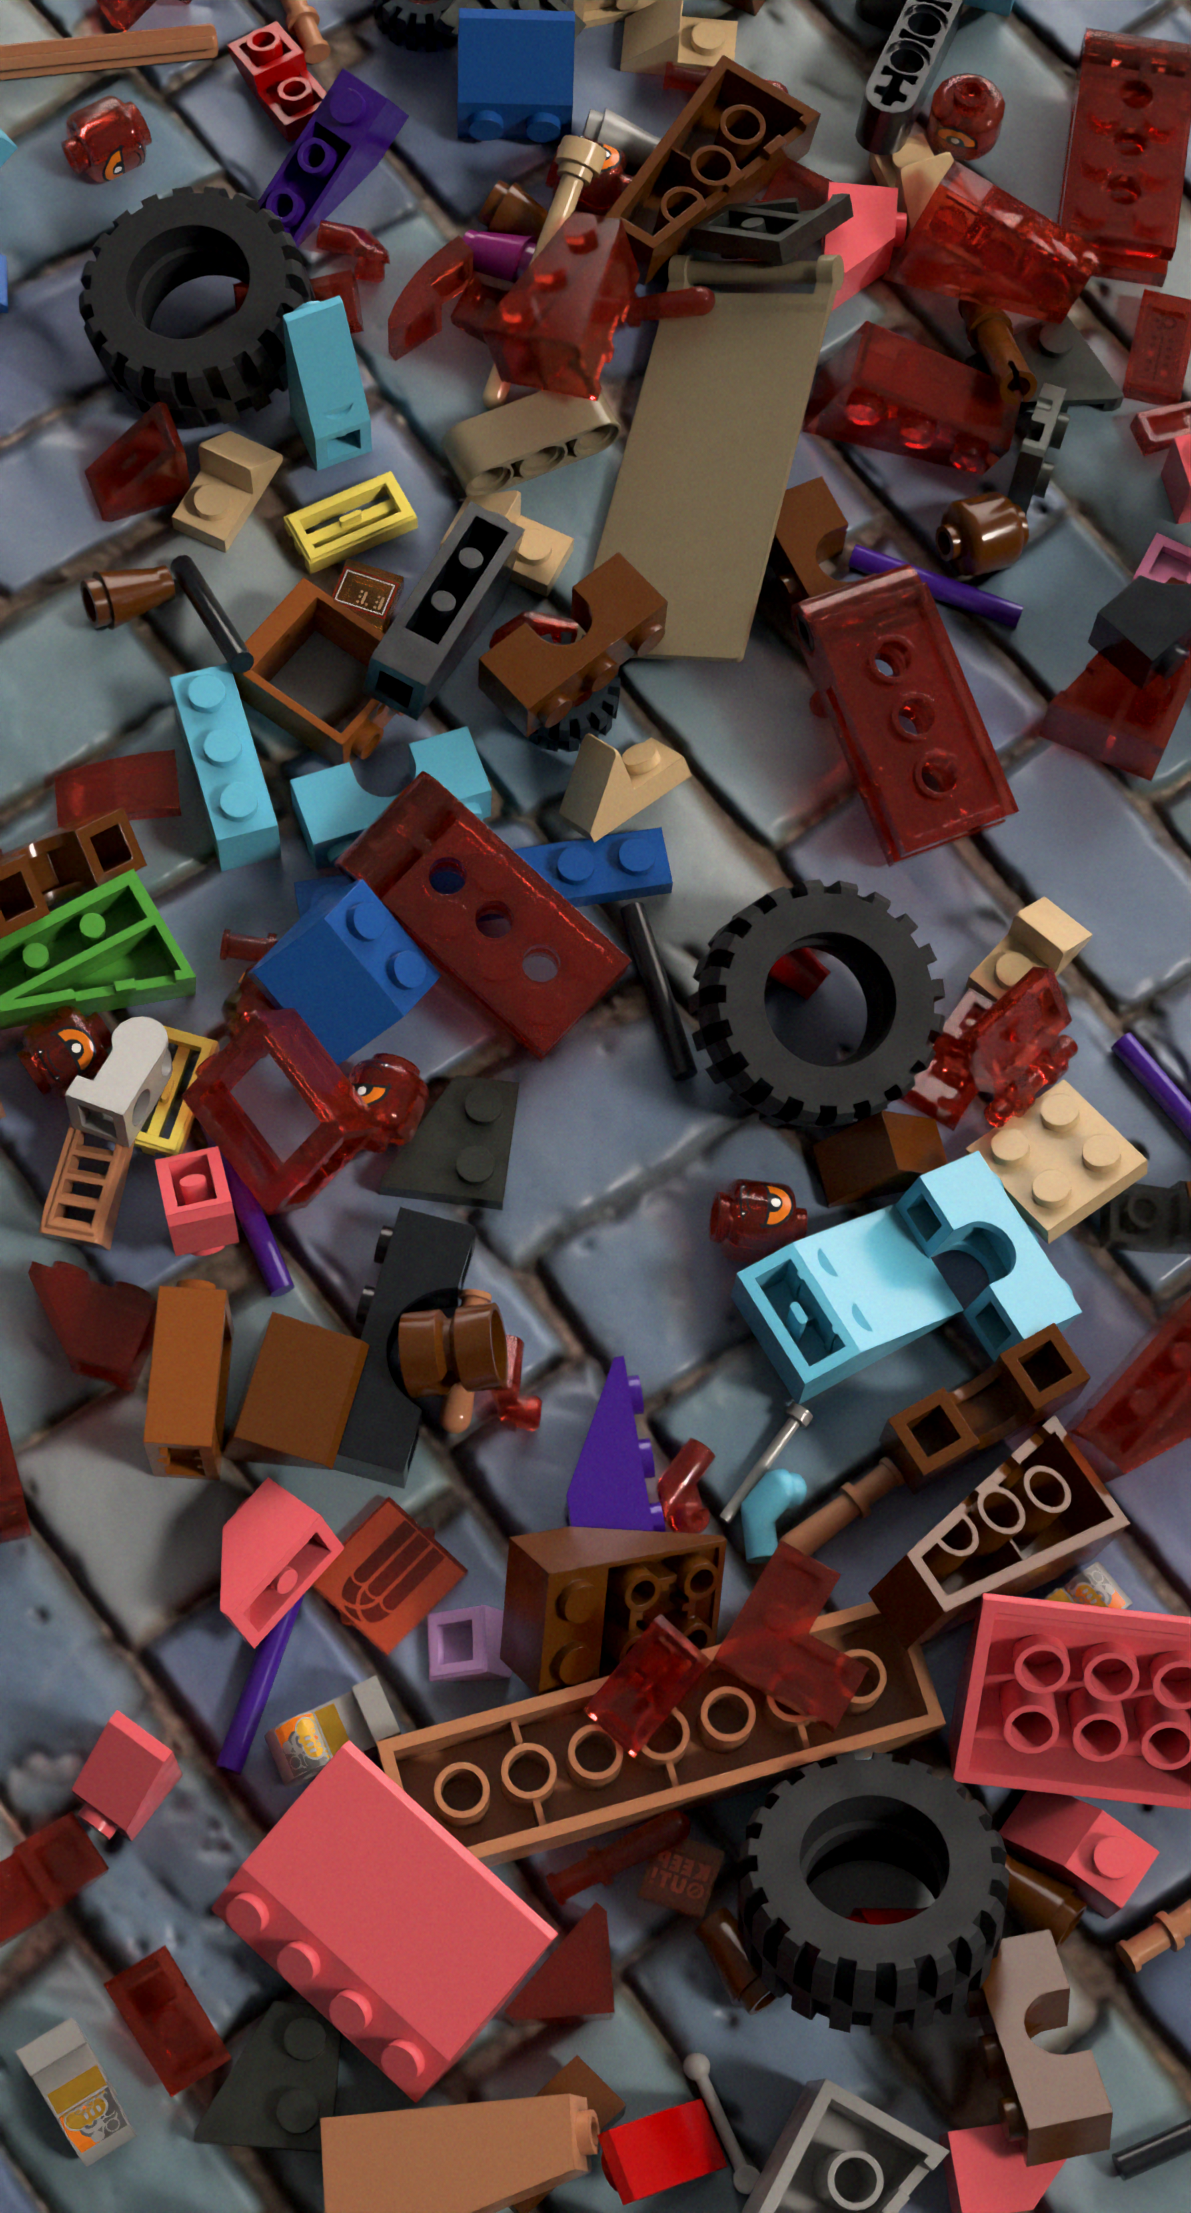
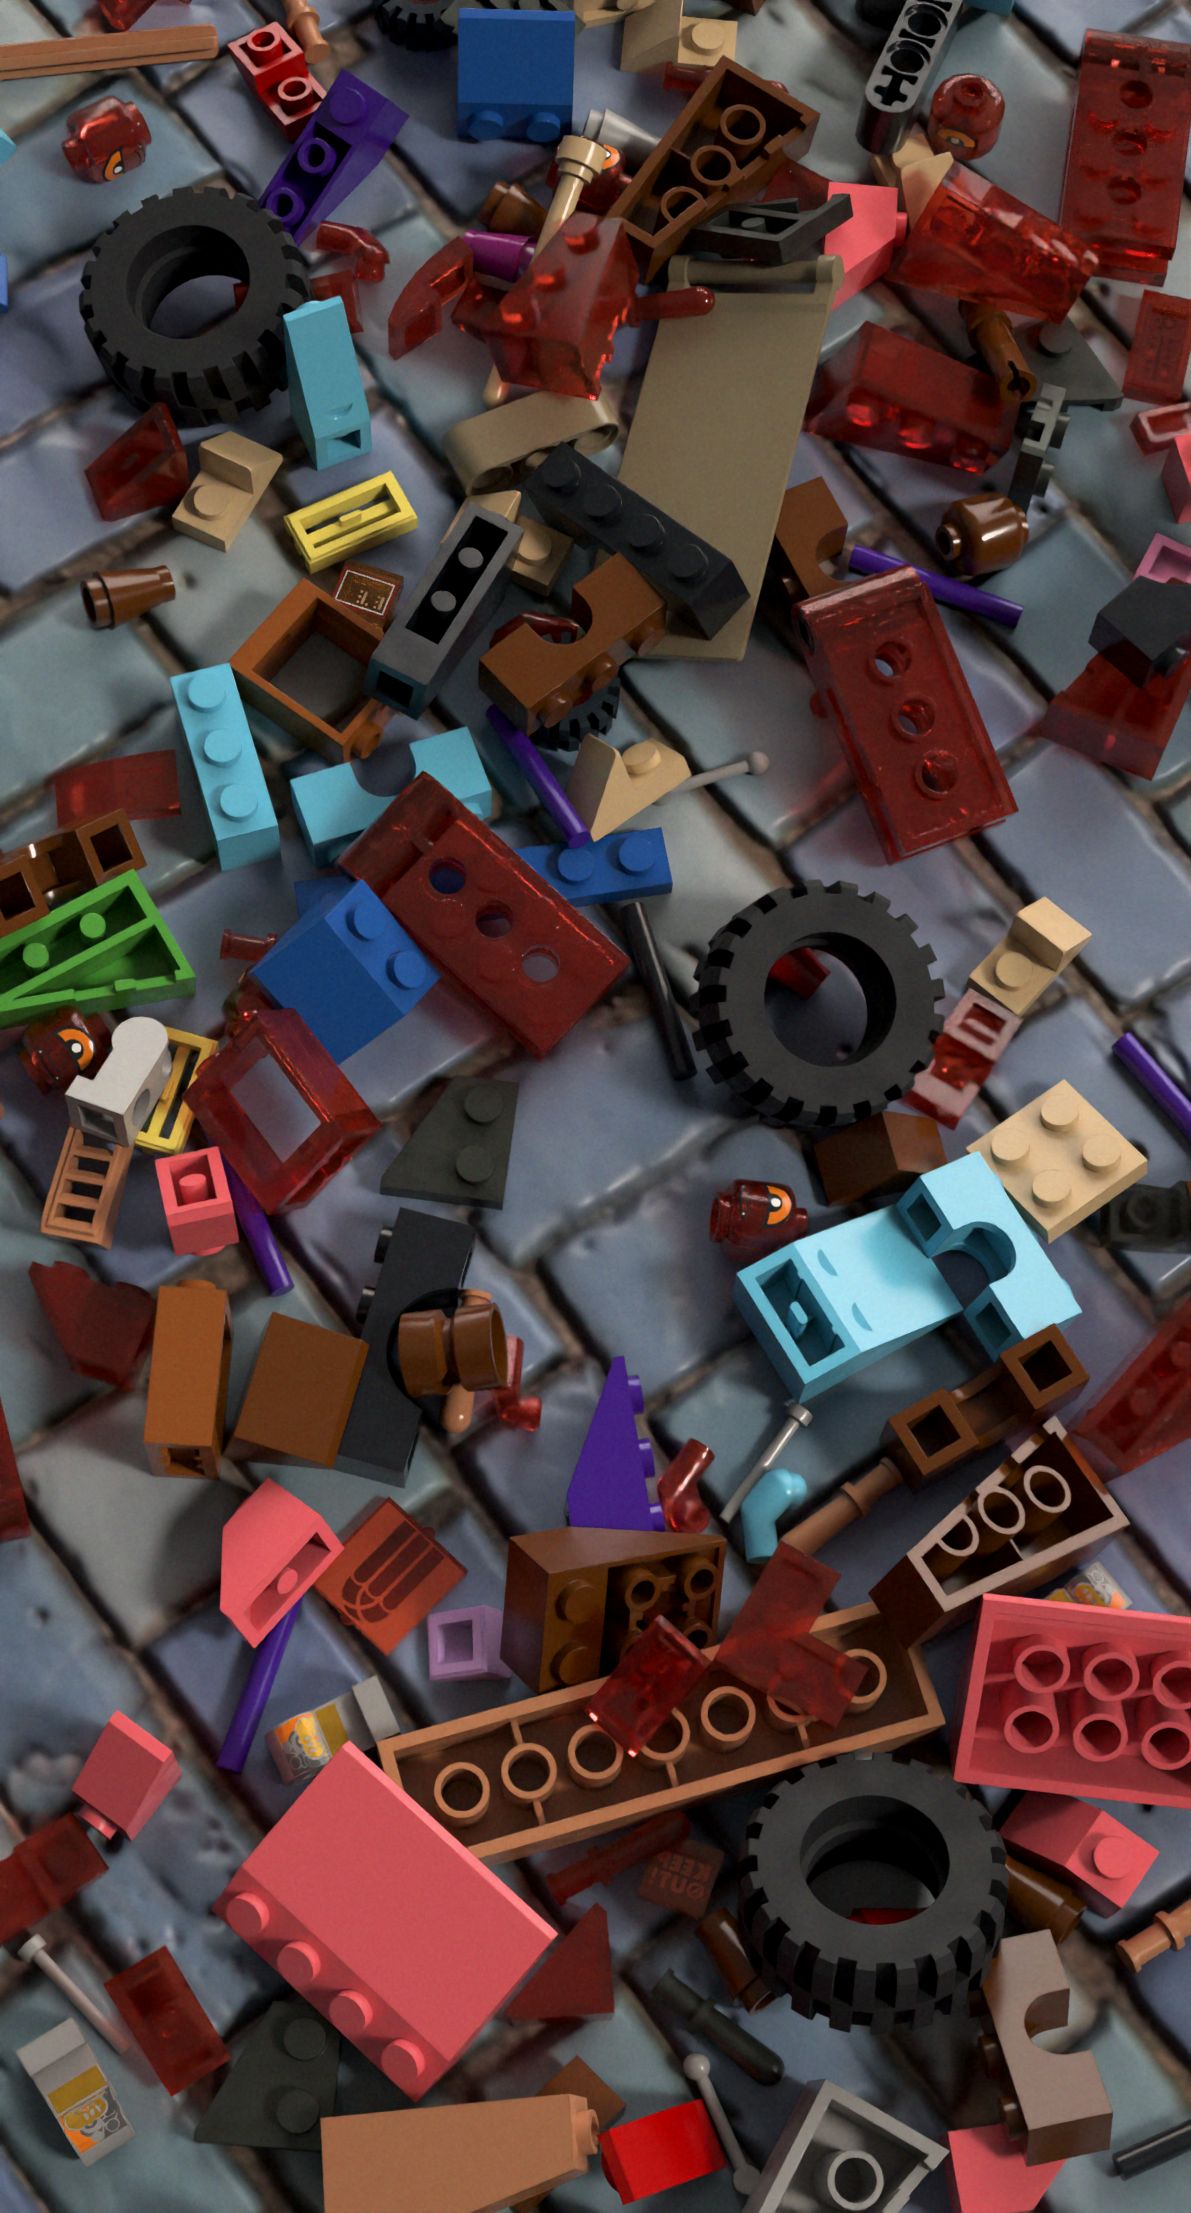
black bar [170,555,254,673] -> none
clear red head [336,1053,429,1153] -> none
clear red plate [958,966,1078,1128] -> none
none -> light grey piece [17,1934,132,2056]
none -> dark purple bar [485,703,591,849]
none -> black arch [522,441,751,641]
none -> pearl dark grey piece [649,1967,785,2086]
none -> light grey hinge [651,751,769,806]

